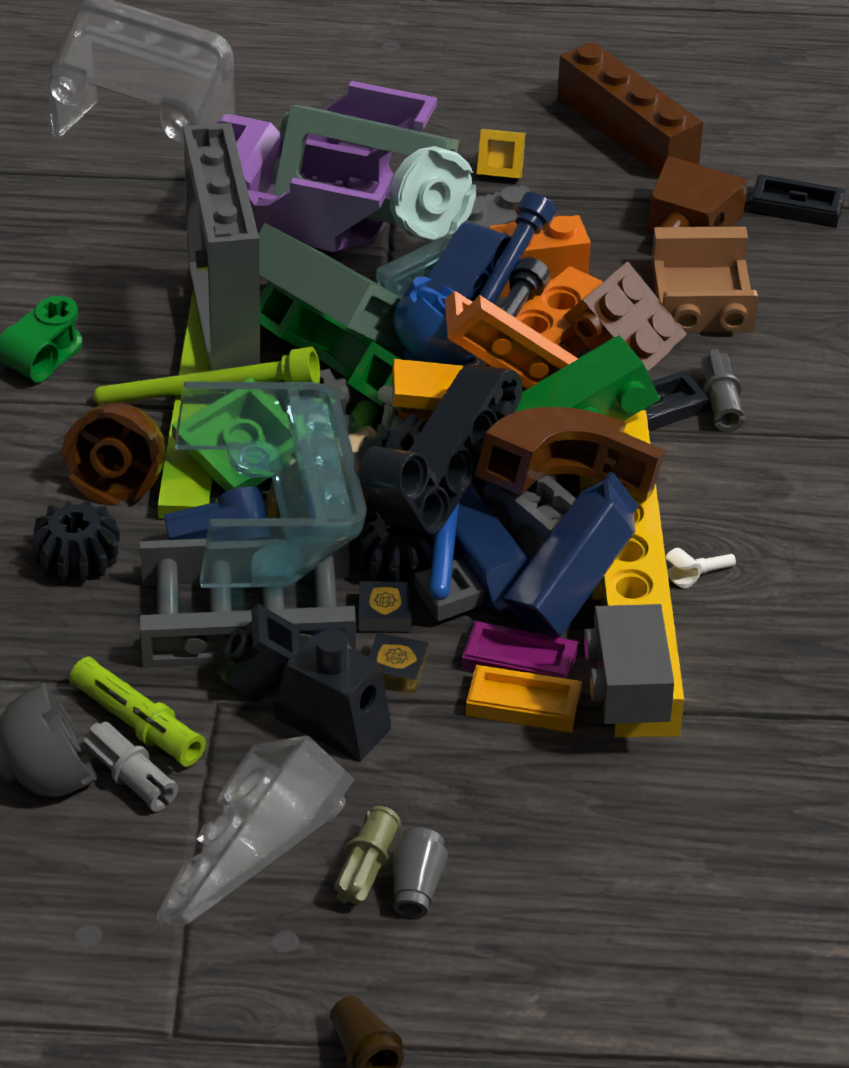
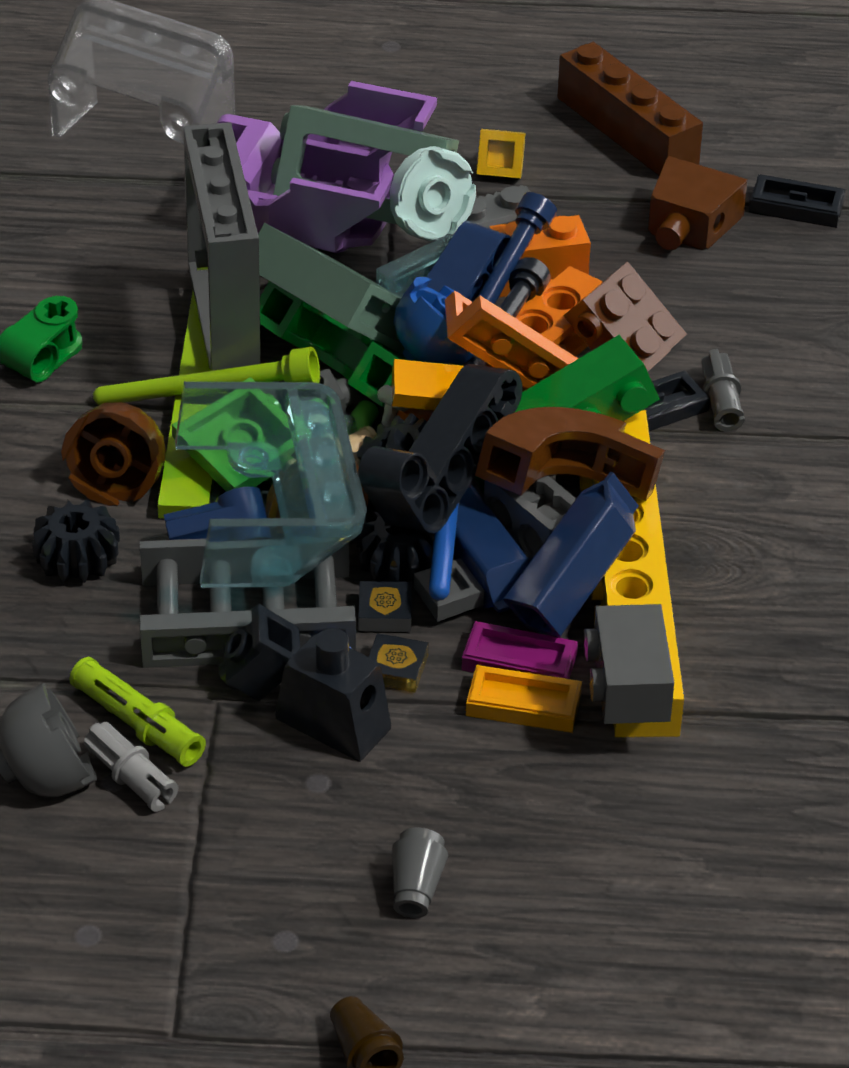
clear wedge [155,735,355,925] -> none
olive axle [334,806,401,905] -> none
medium nougat panel [651,227,758,333] -> none
white hand [666,548,736,588] -> none

